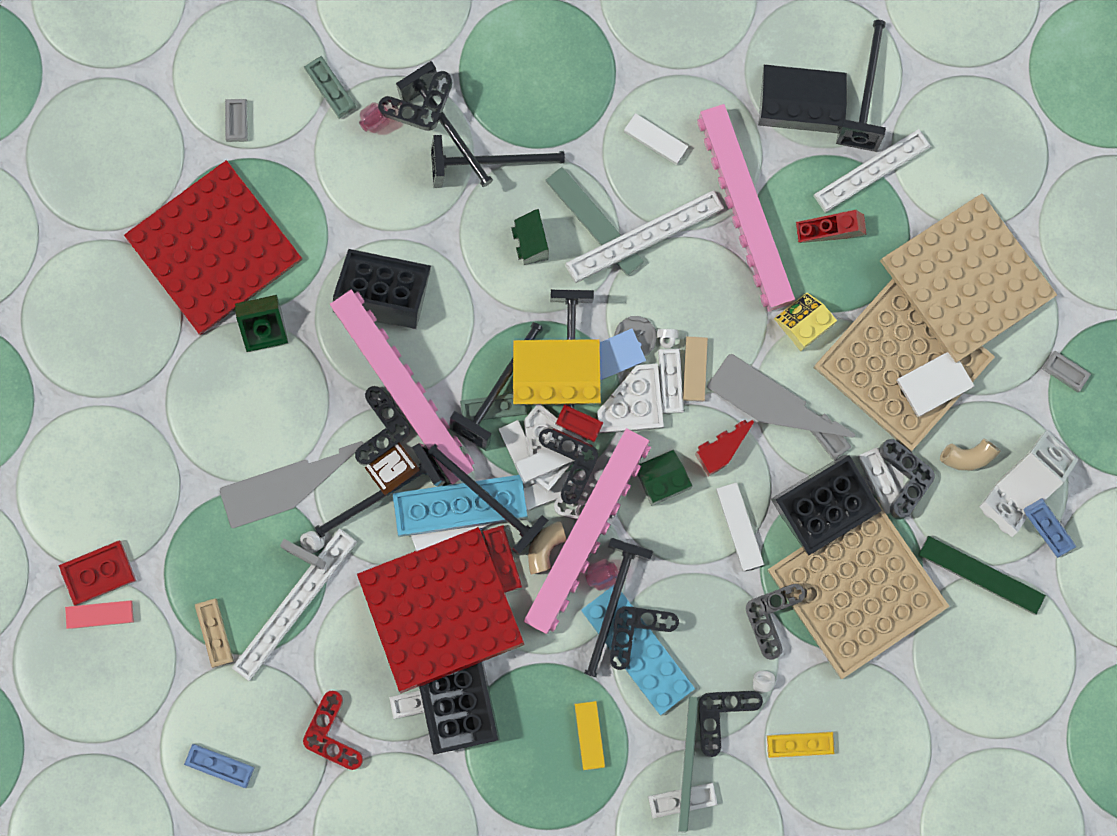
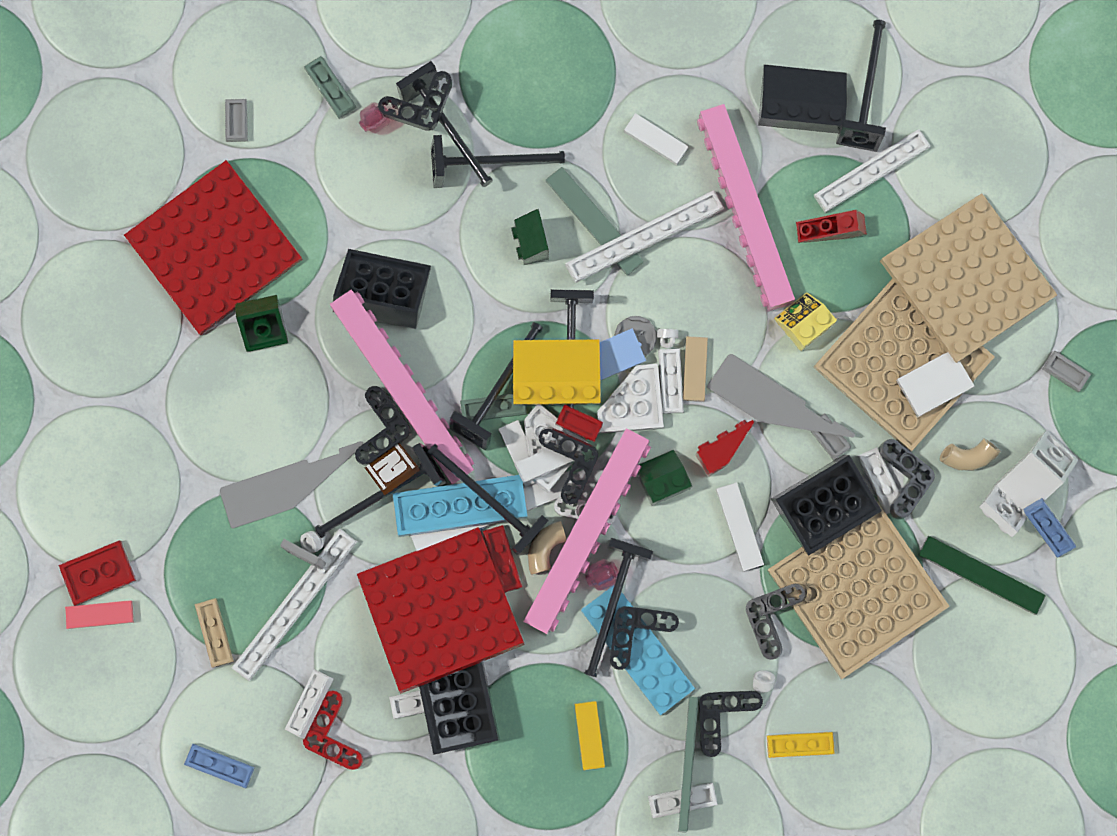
none -> white tile [285,669,333,739]

